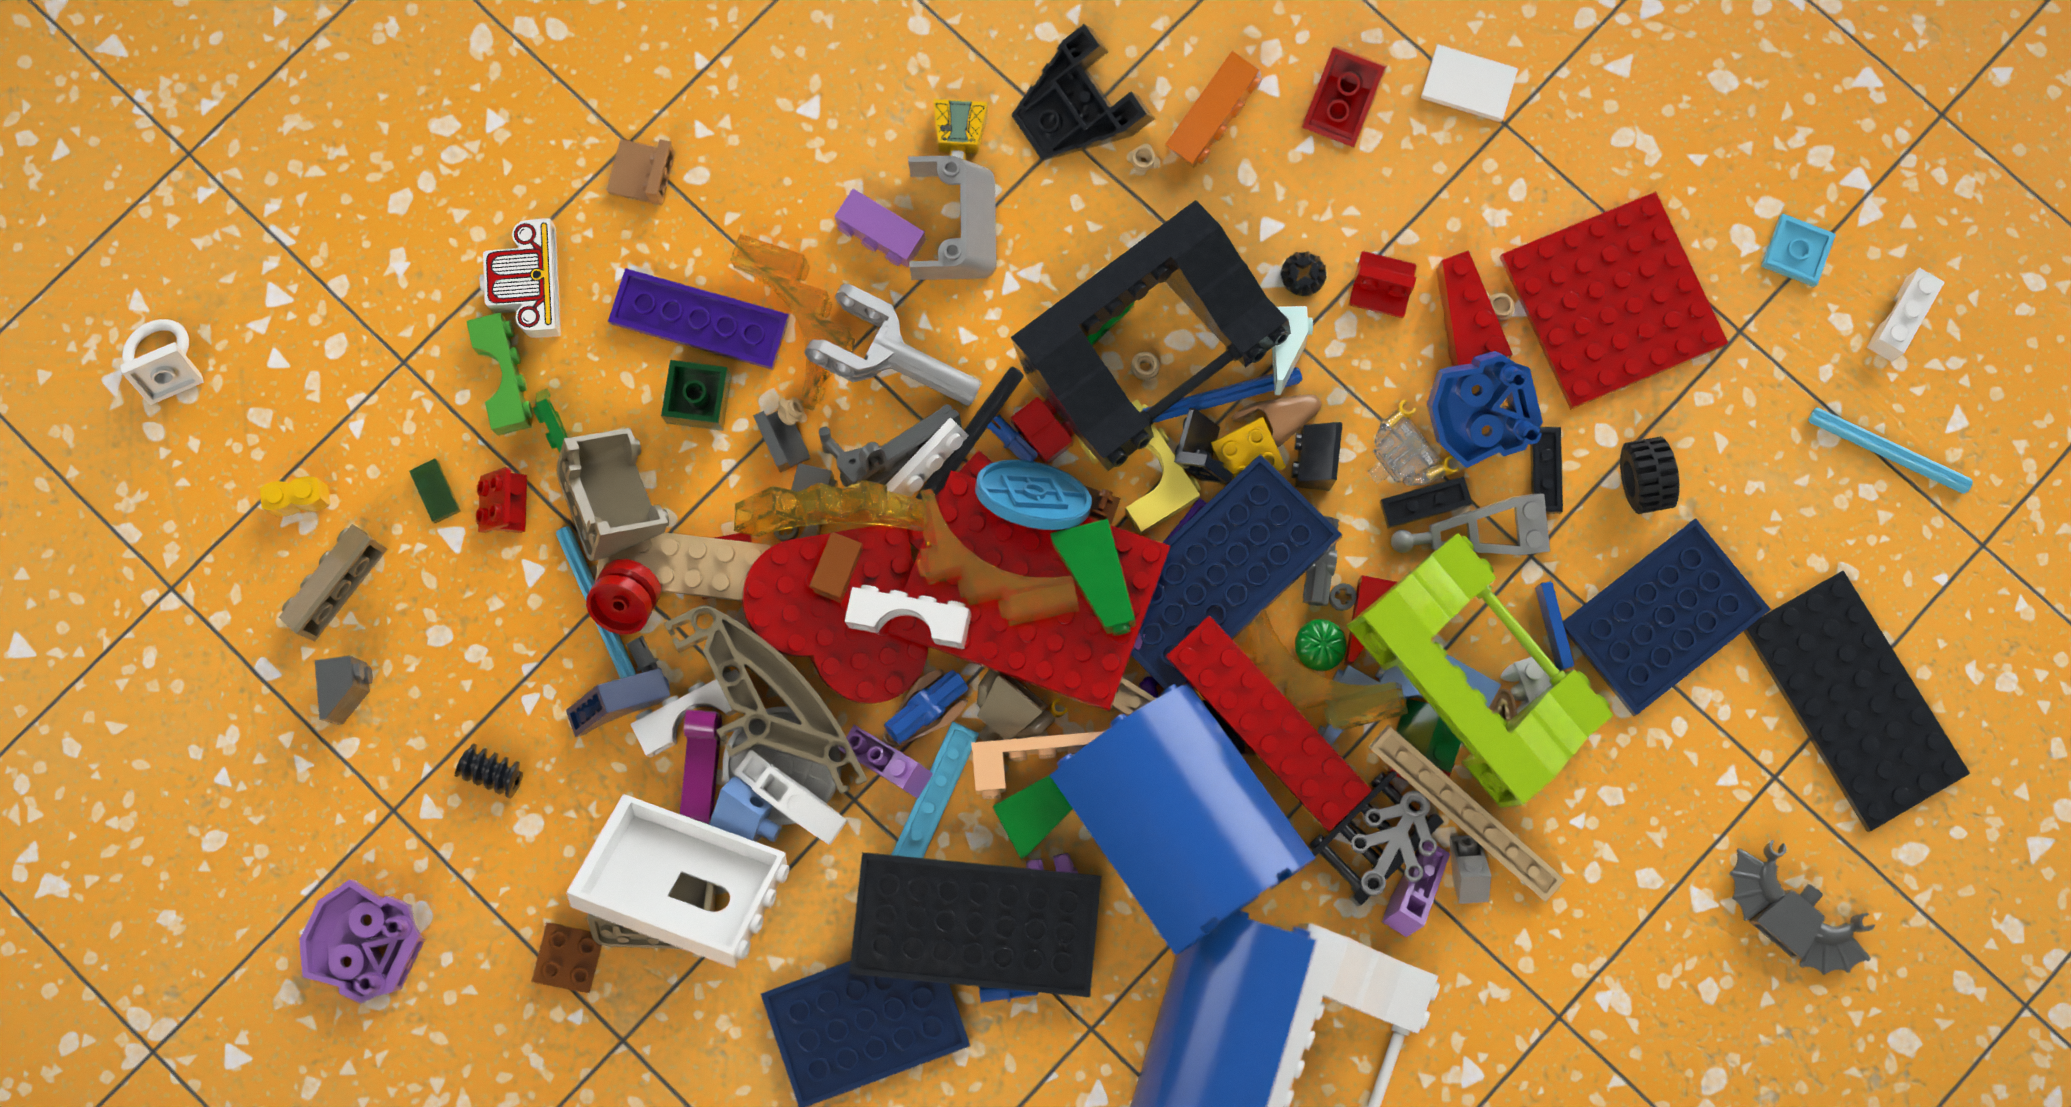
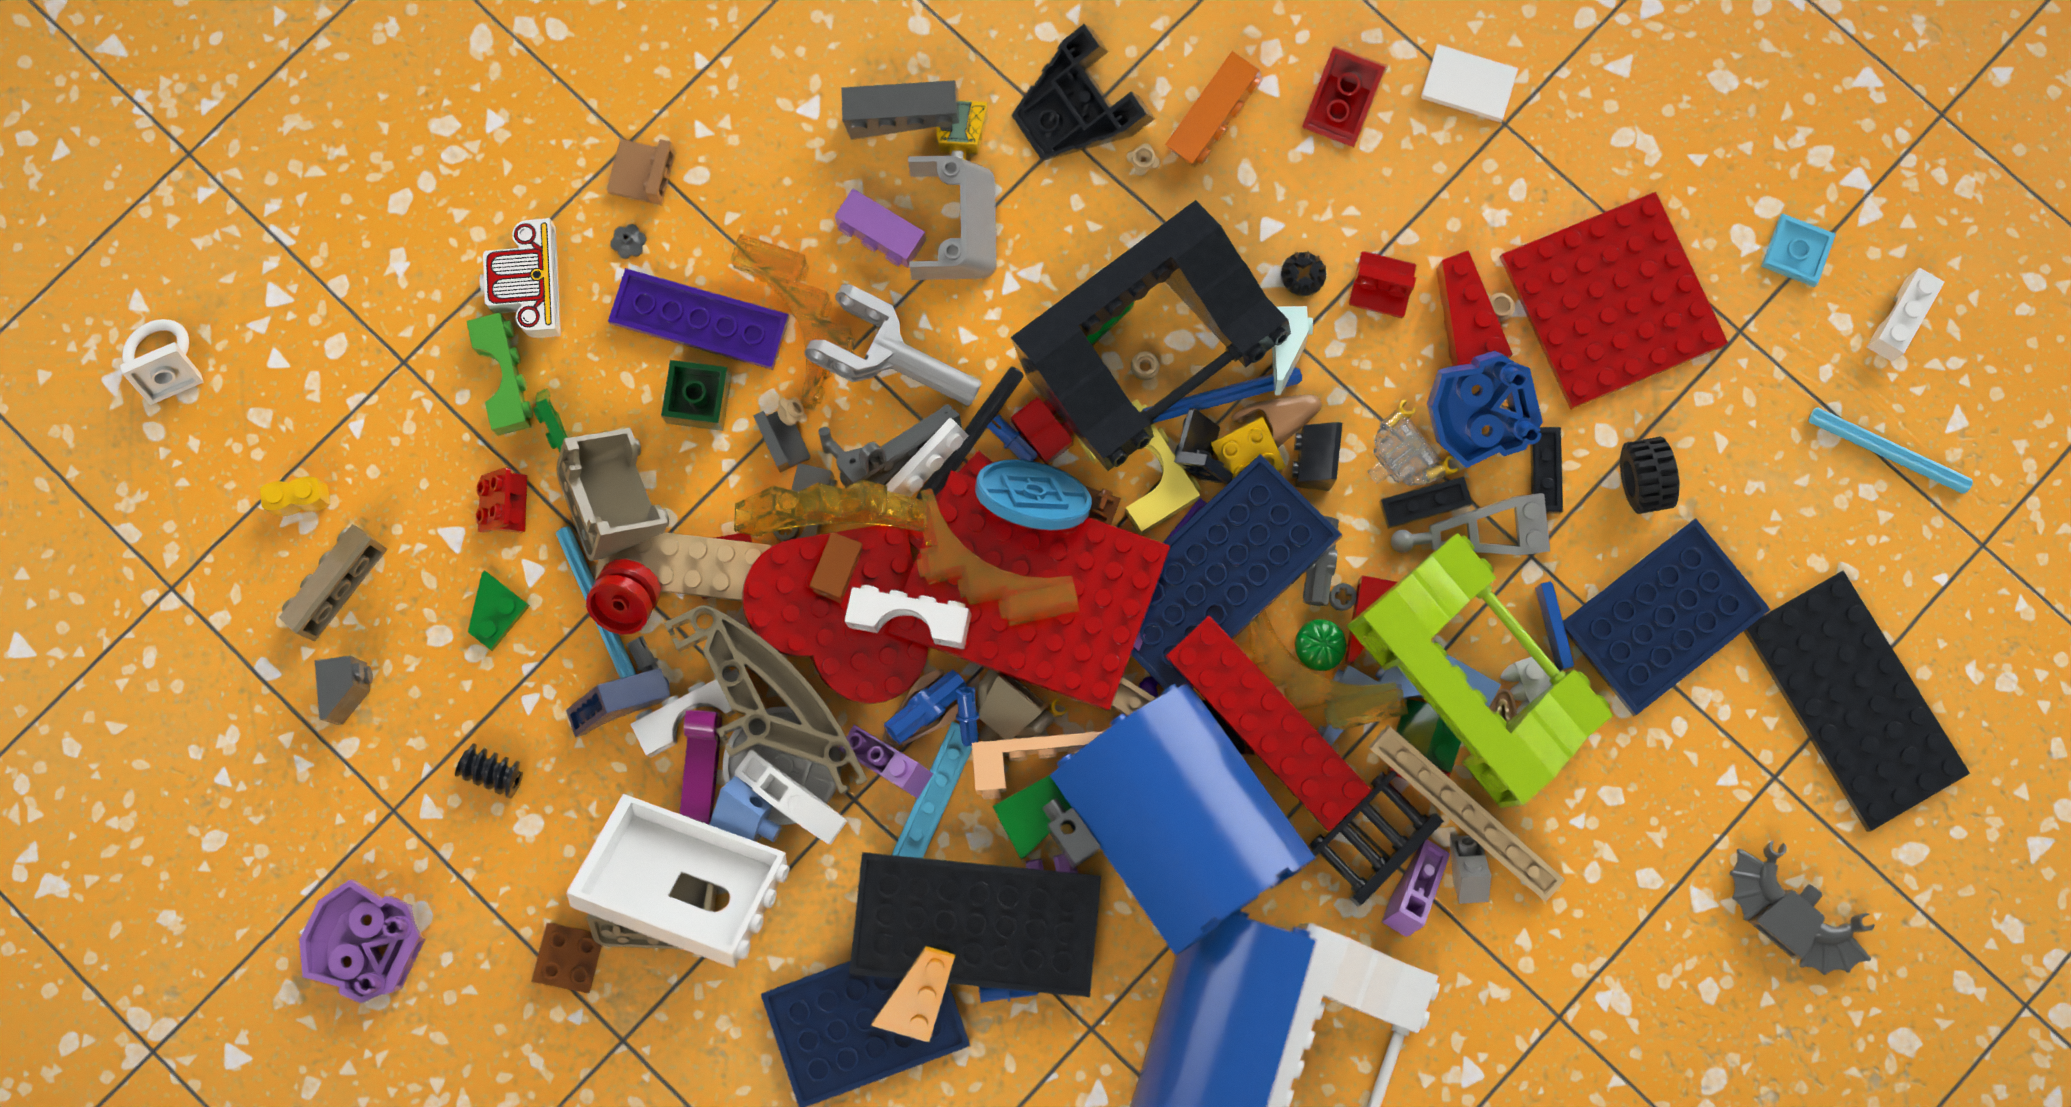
clear green tile [409,459,461,524] -> none
green slope [1050,519,1136,636] -> none
light grey plant [1351,791,1437,896] -> none
none -> green wing [468,570,530,651]
none -> dark grey plant [610,224,646,259]
none -> dark grey wedge [841,80,959,140]
none -> light orange wing [871,946,955,1042]
none -> blue axle [956,687,979,746]
none -> dark grey torso [1042,798,1100,869]

